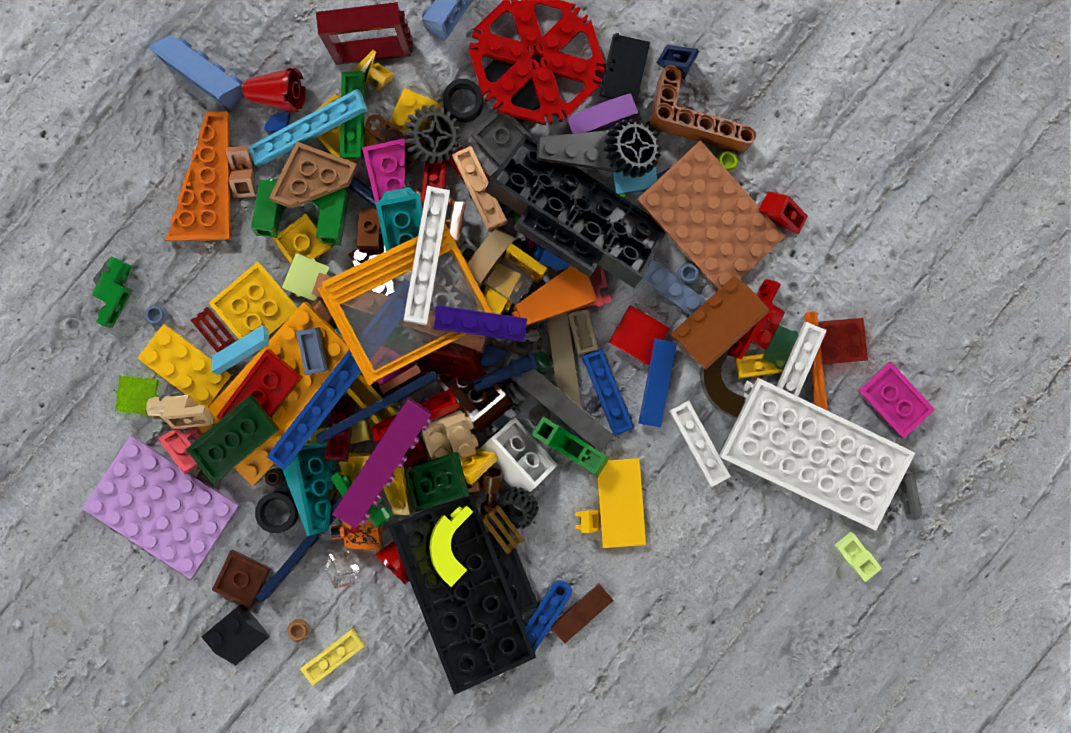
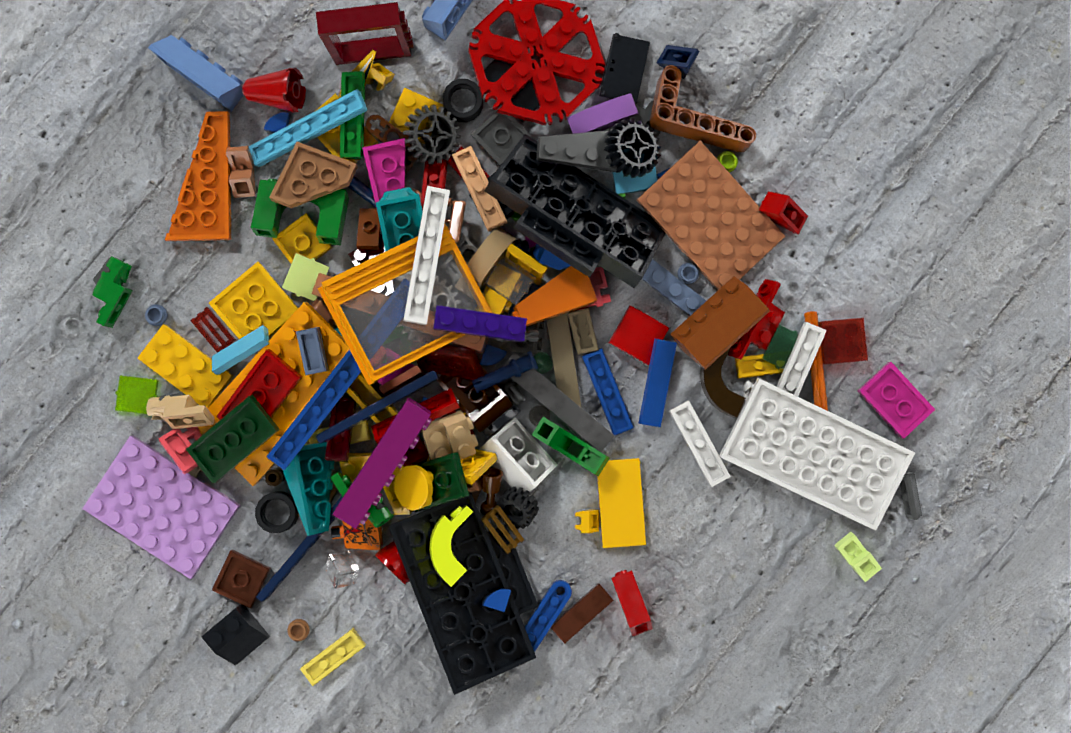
none -> yellow tile [394,465,434,510]
none -> blue tile [483,589,511,612]
none -> red slope [611,570,653,637]

